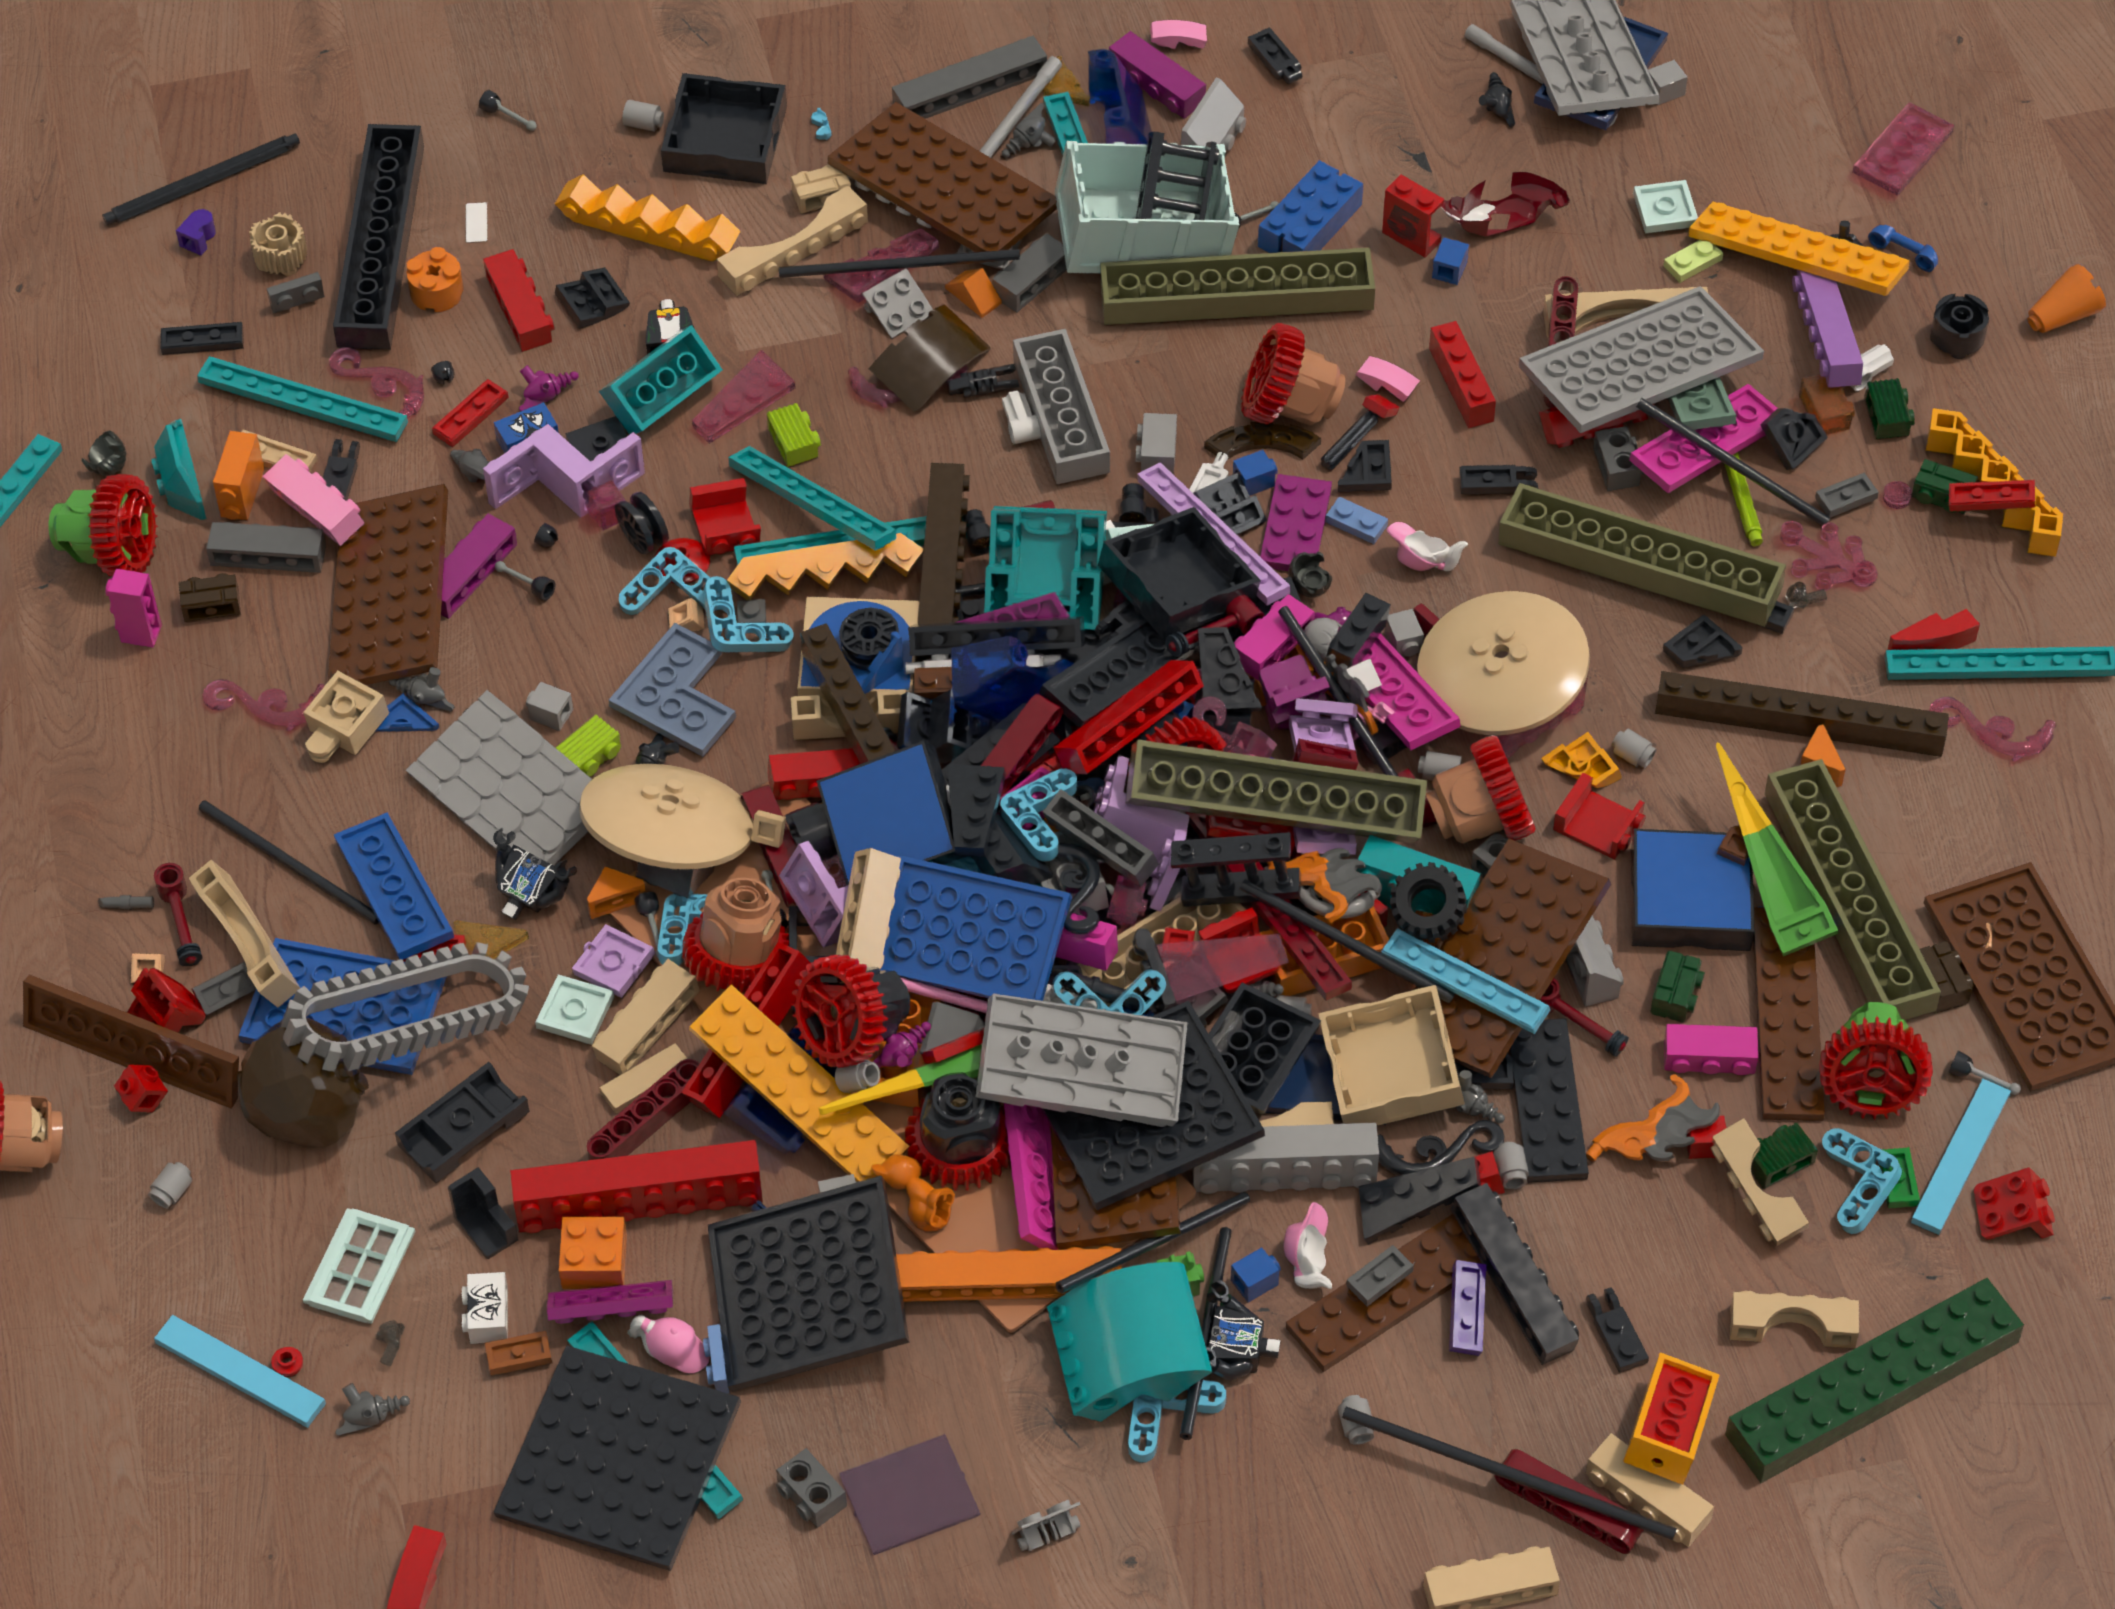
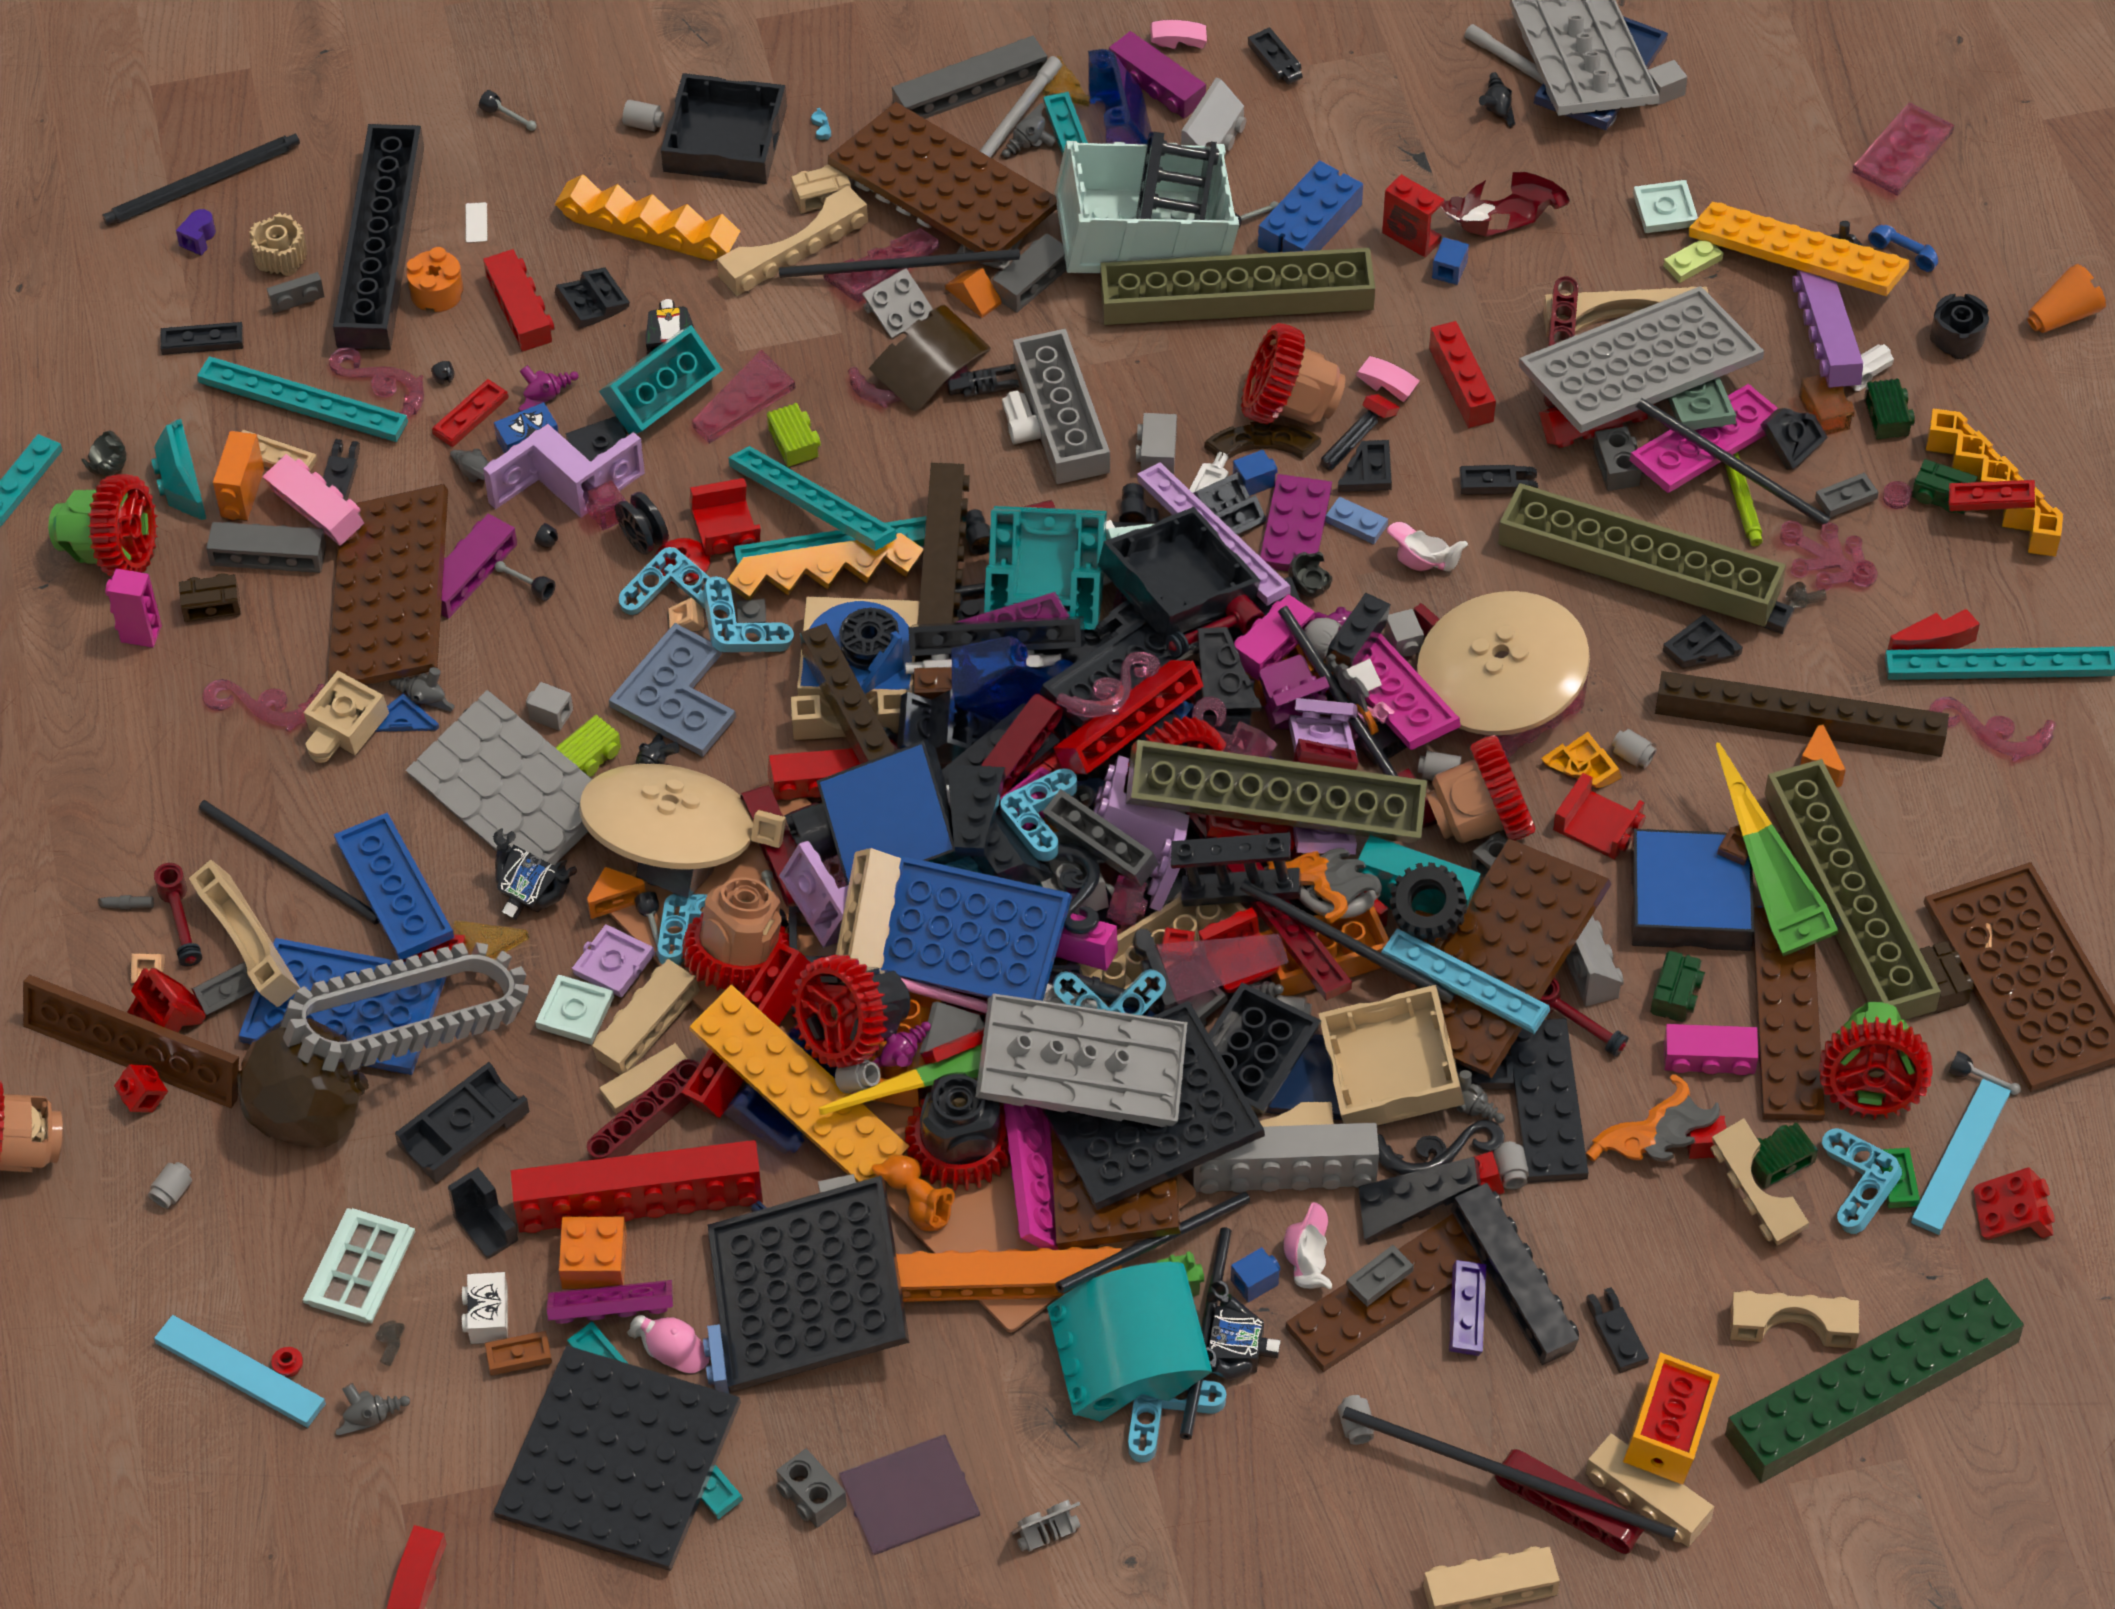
none -> clear pink plant [1056,652,1160,717]

